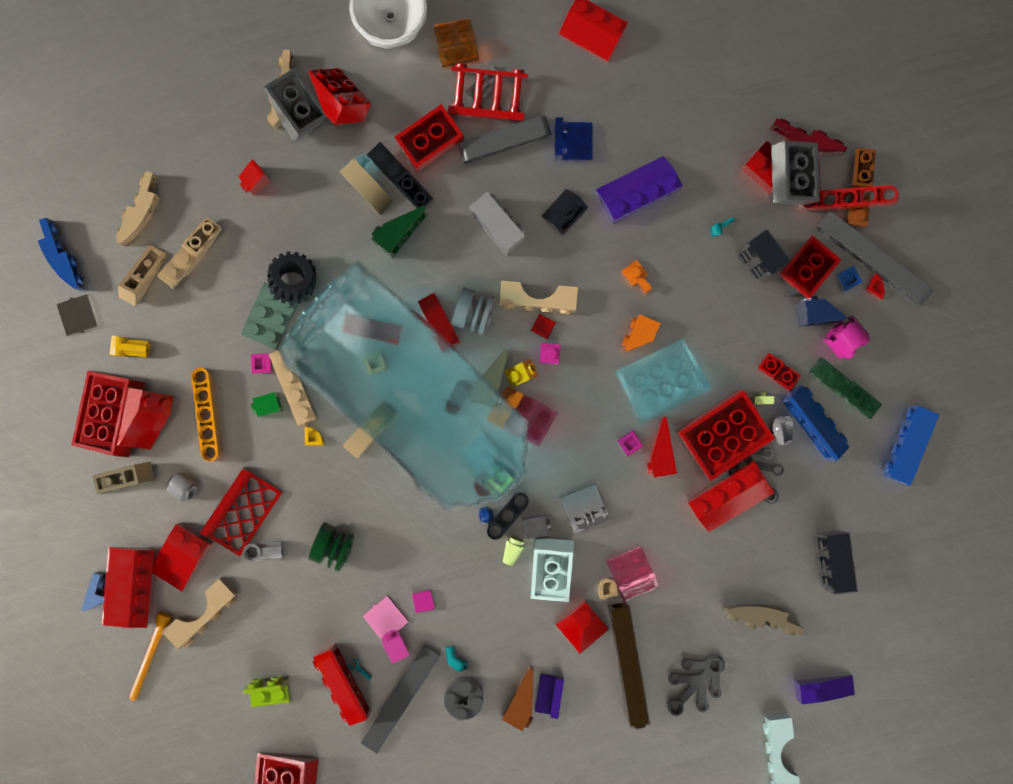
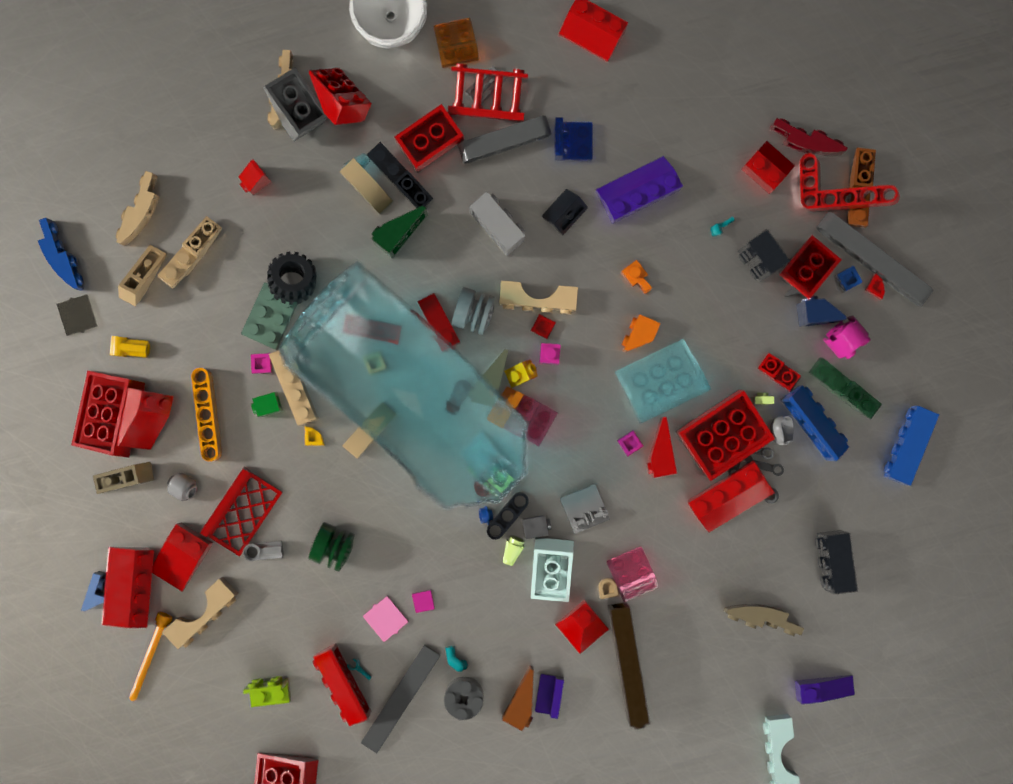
dark pink brick [382,629,410,664] -> none
dark grey plant [668,655,725,716] -> none
dark grey brick [771,141,820,205] -> none

